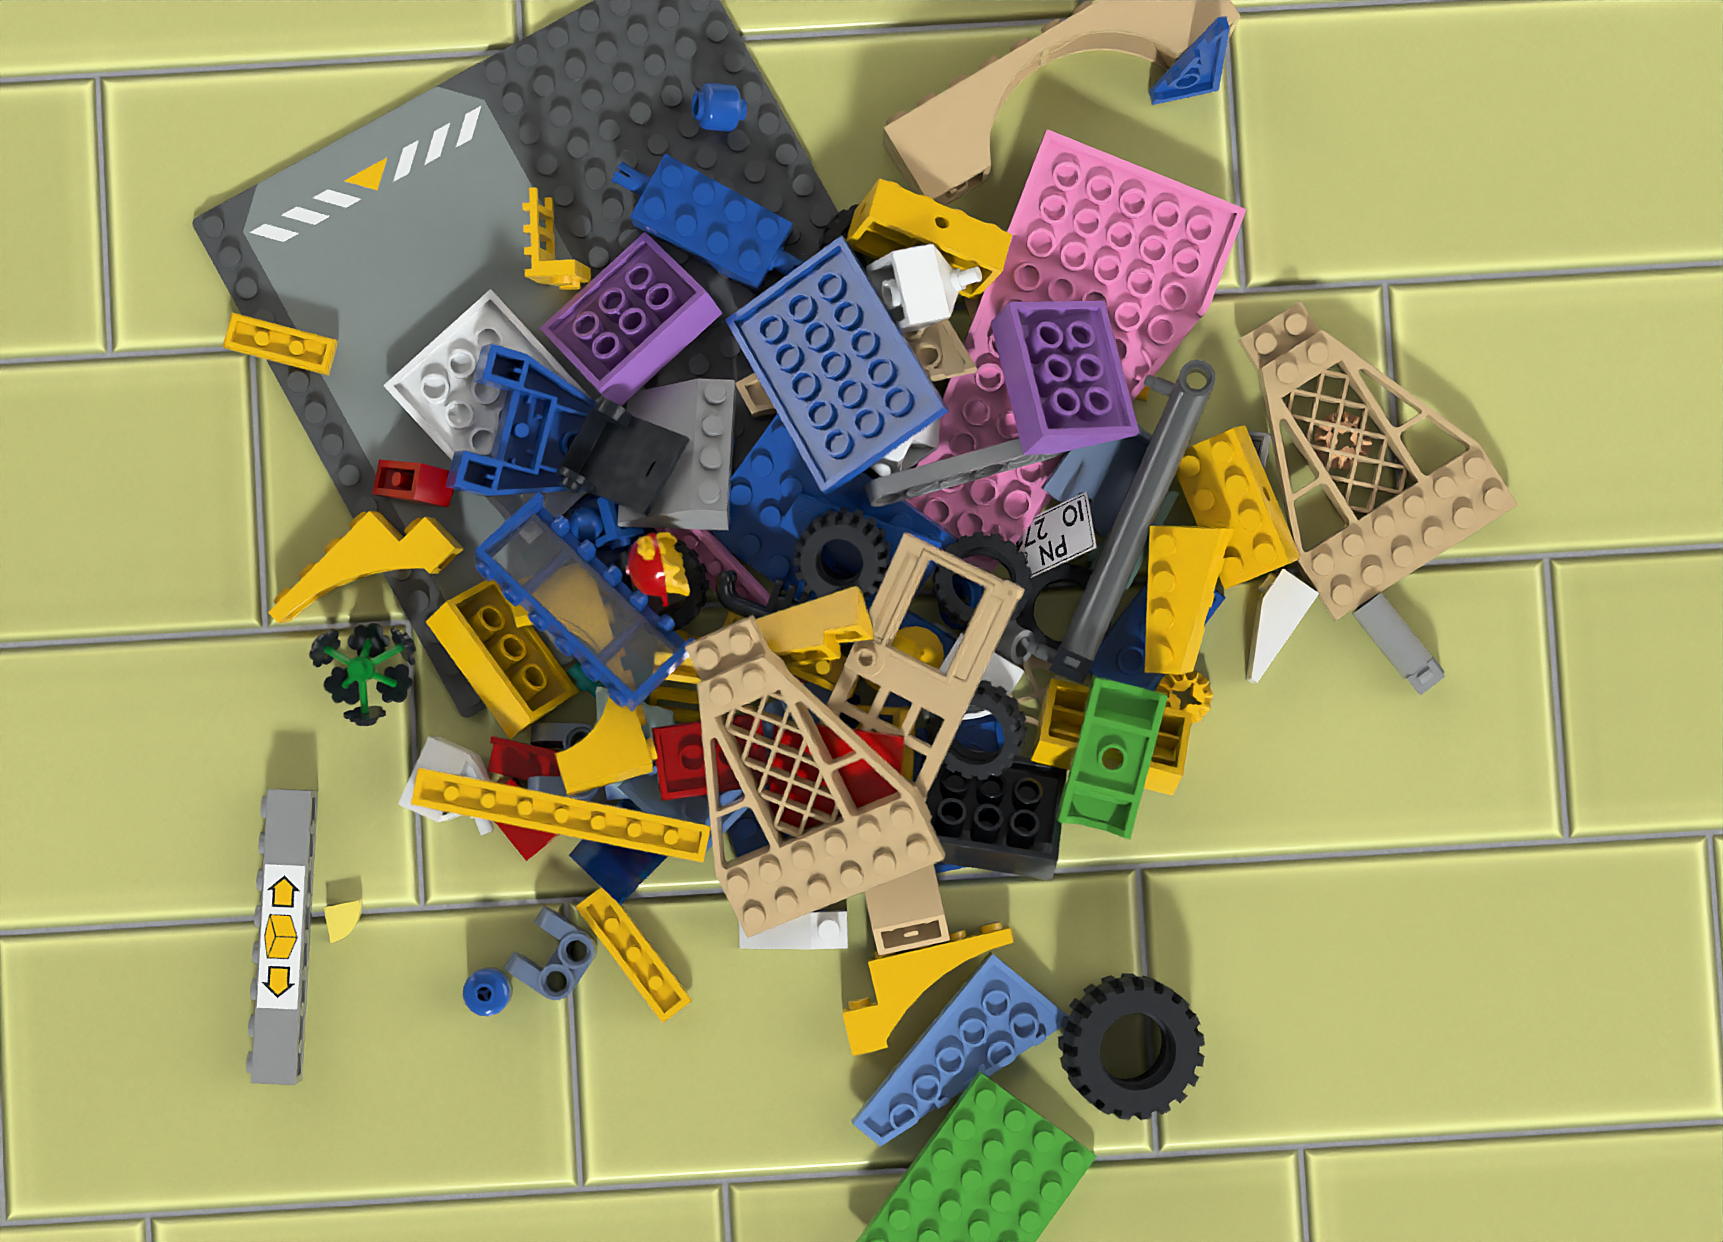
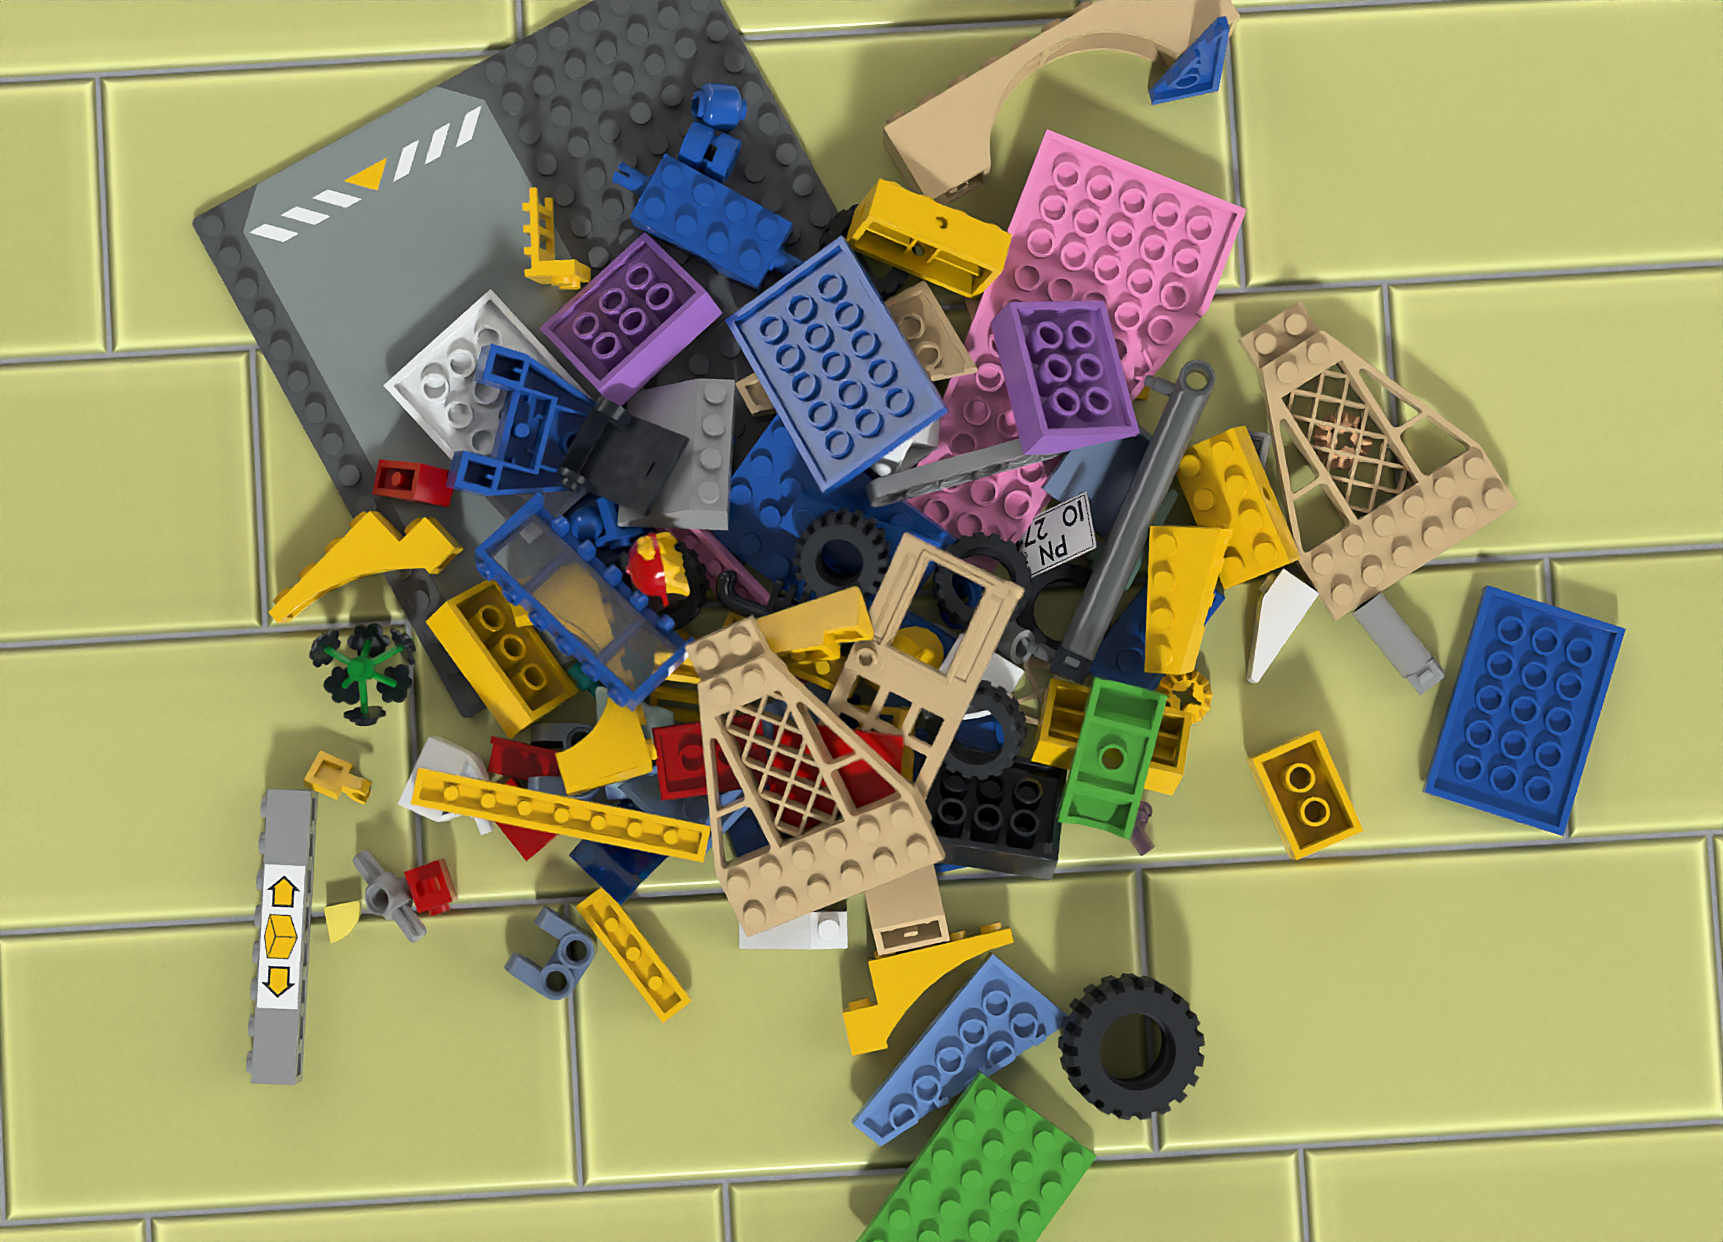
yellow tile [222,312,339,376] -> none
blue head [463,967,513,1016] -> none
white piece [866,244,982,333] -> none
none -> yellow plate [304,750,372,804]
none -> light grey axle [353,850,427,943]
none -> red brick [404,858,458,917]
none -> blue wheel [677,120,742,184]
none -> arm [1130,801,1155,856]
none -> yellow brick [1246,730,1364,860]
none -> blue plate [1422,585,1626,836]

